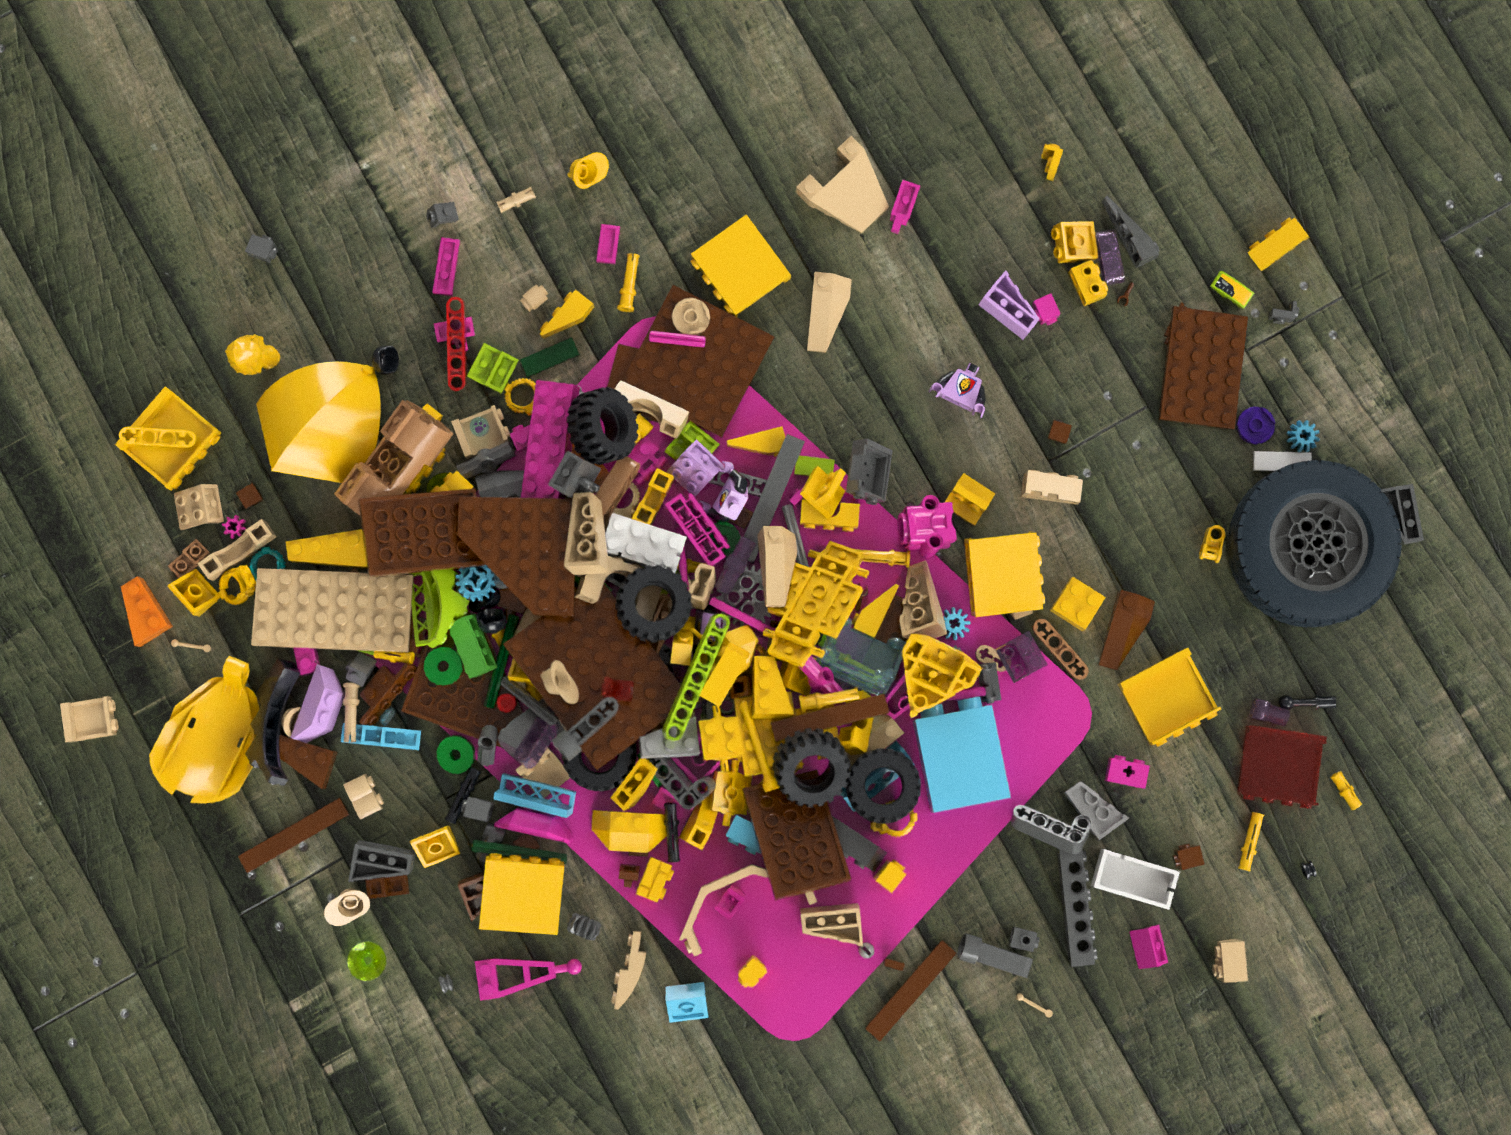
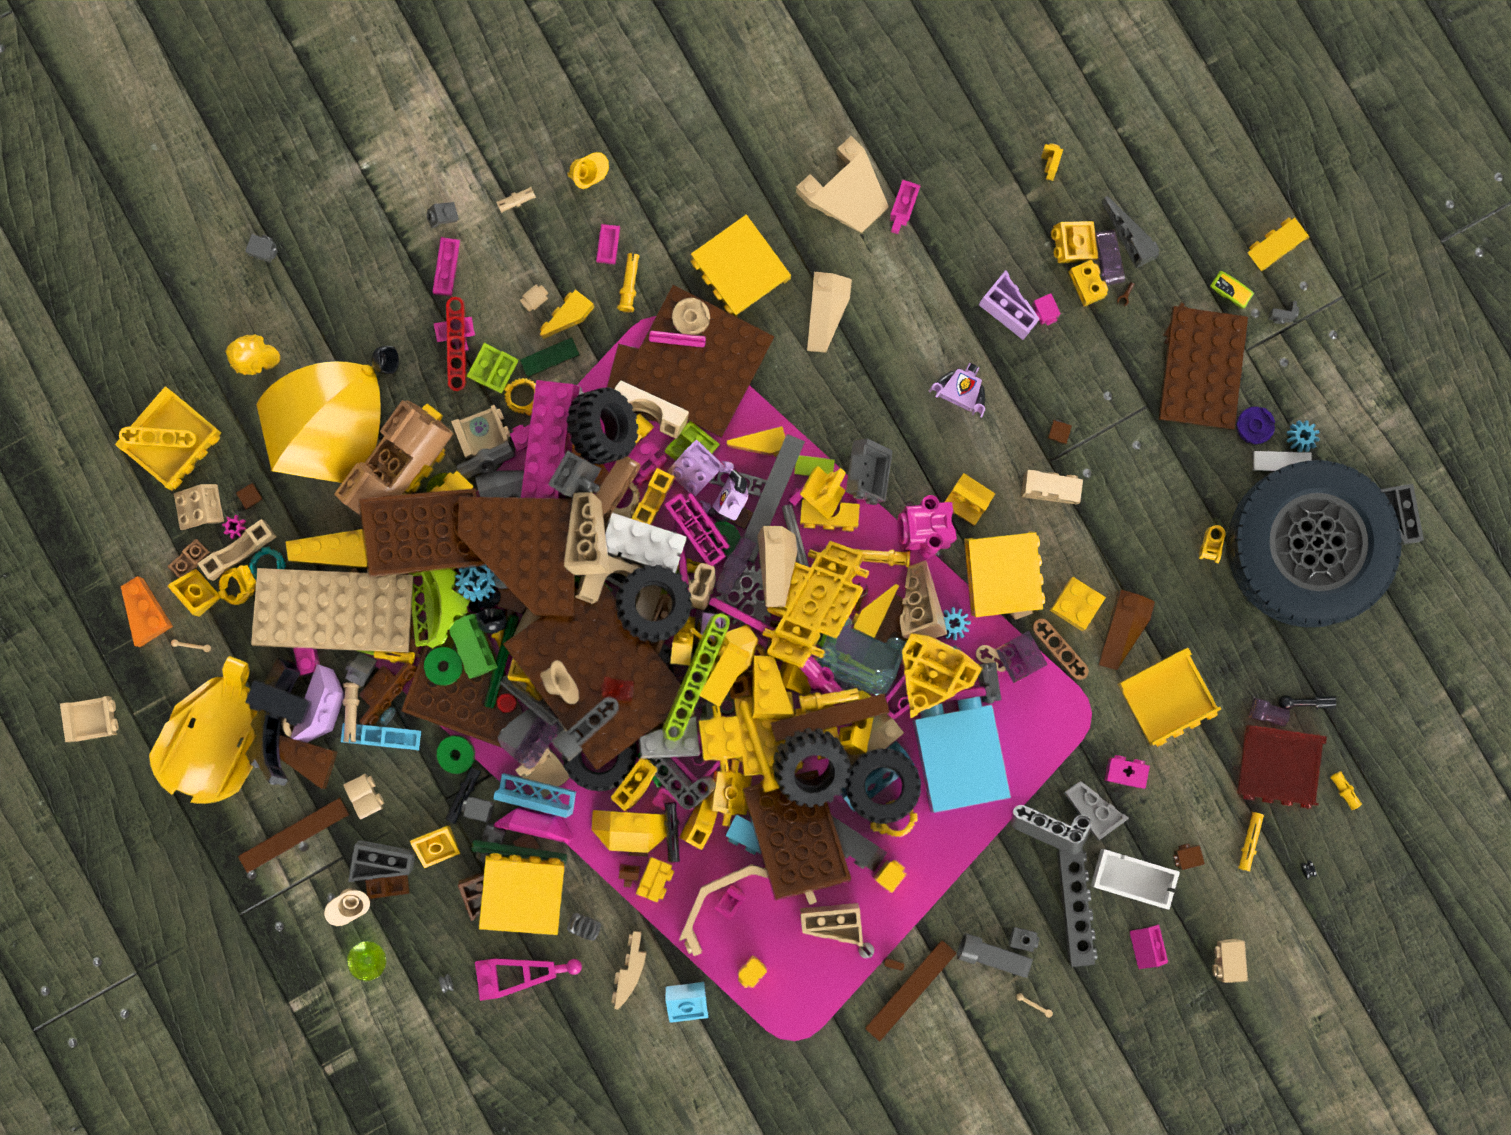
dark grey piece [477,725,499,766] -> none
none -> black brick [245,680,312,726]

